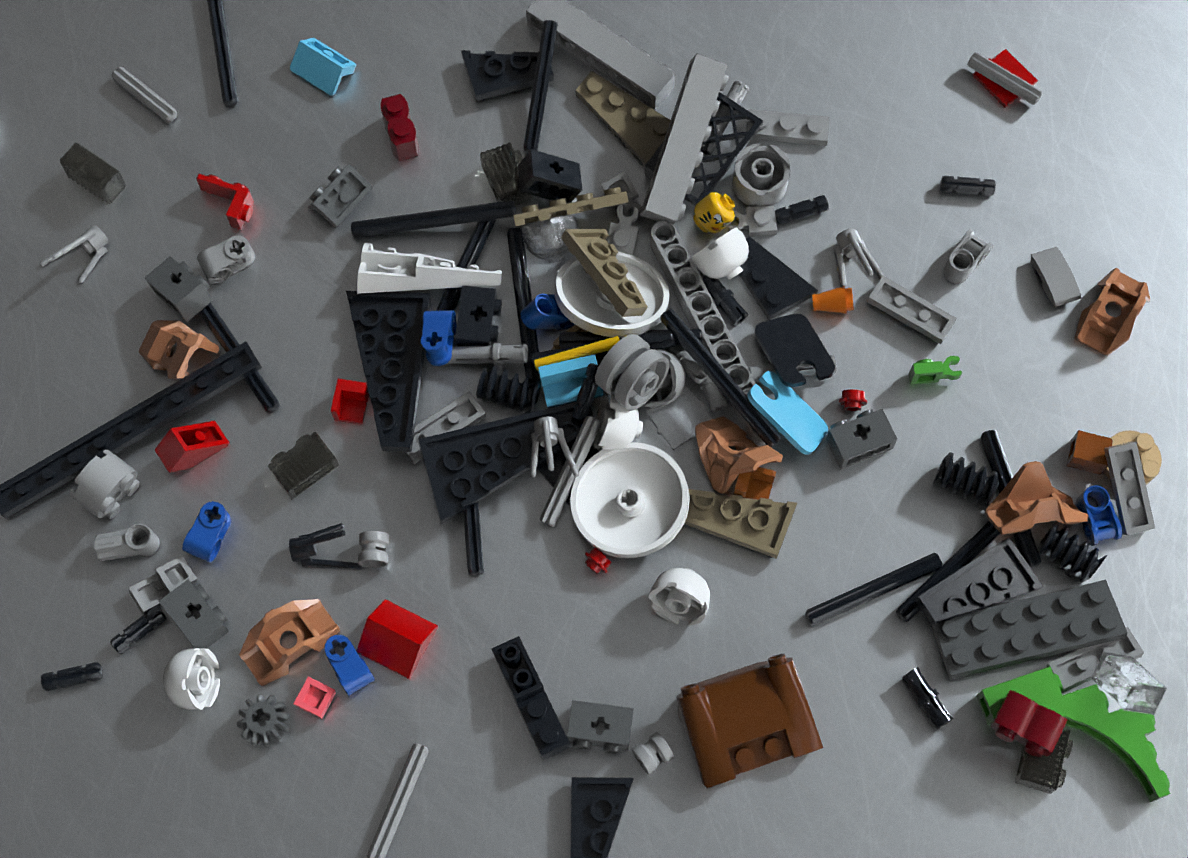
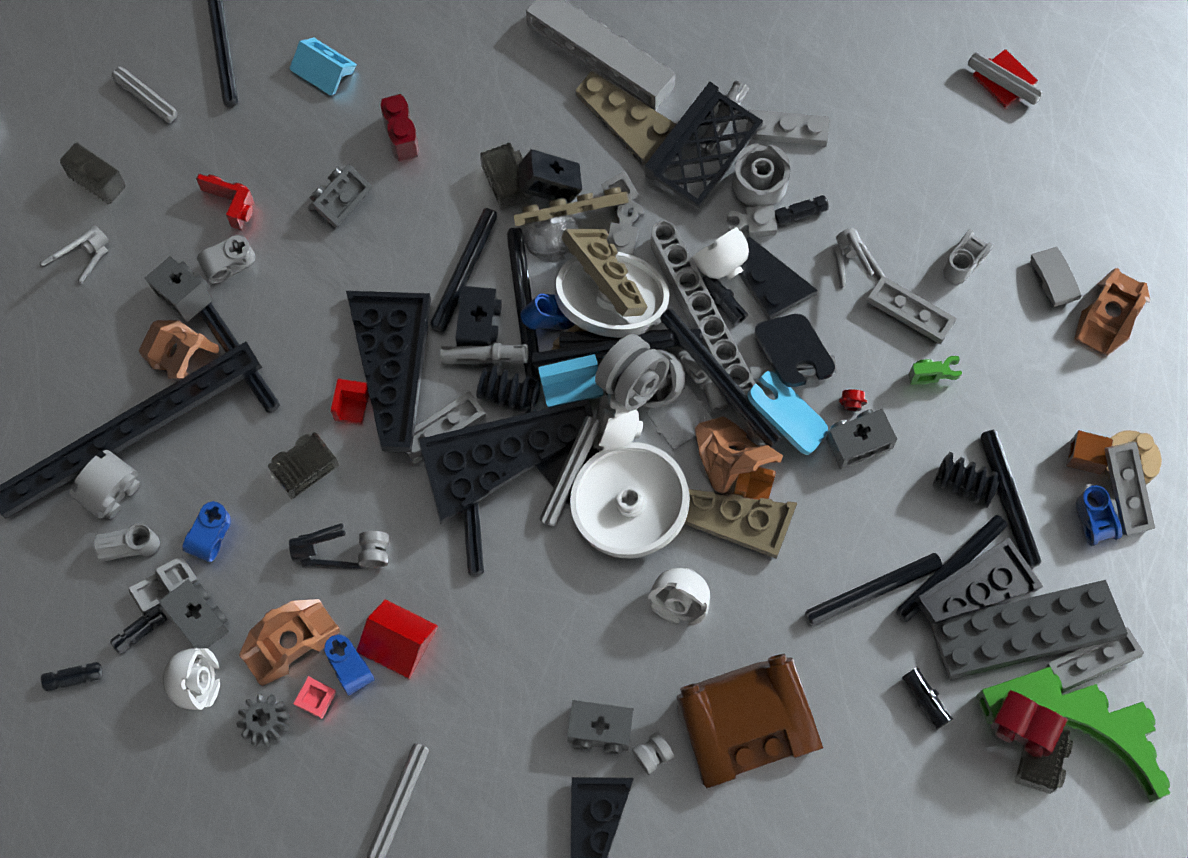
red slope [154,421,229,473] -> none
black axle [351,200,516,238] -> none
white wedge [357,243,502,294] -> none
blue piece [421,310,457,366] -> none
black wing [461,50,554,101] -> none
black slope [491,636,571,760] -> none
black axle [523,20,558,152] -> none
light grey plant [530,417,579,478] -> none
yellow bar [534,336,620,371] -> none
black axle [572,363,599,420] -> none
red plate [584,547,612,574] -> none
light grey brick [640,53,729,224] -> none
yellow head [693,192,735,234] -> none
orange cone [812,286,854,314] -> none
black axle [940,176,996,196] -> none
nougat piece [985,461,1088,535] -> none
black piece [1039,521,1107,583] -> none
clear brick [1091,652,1167,715] -> none

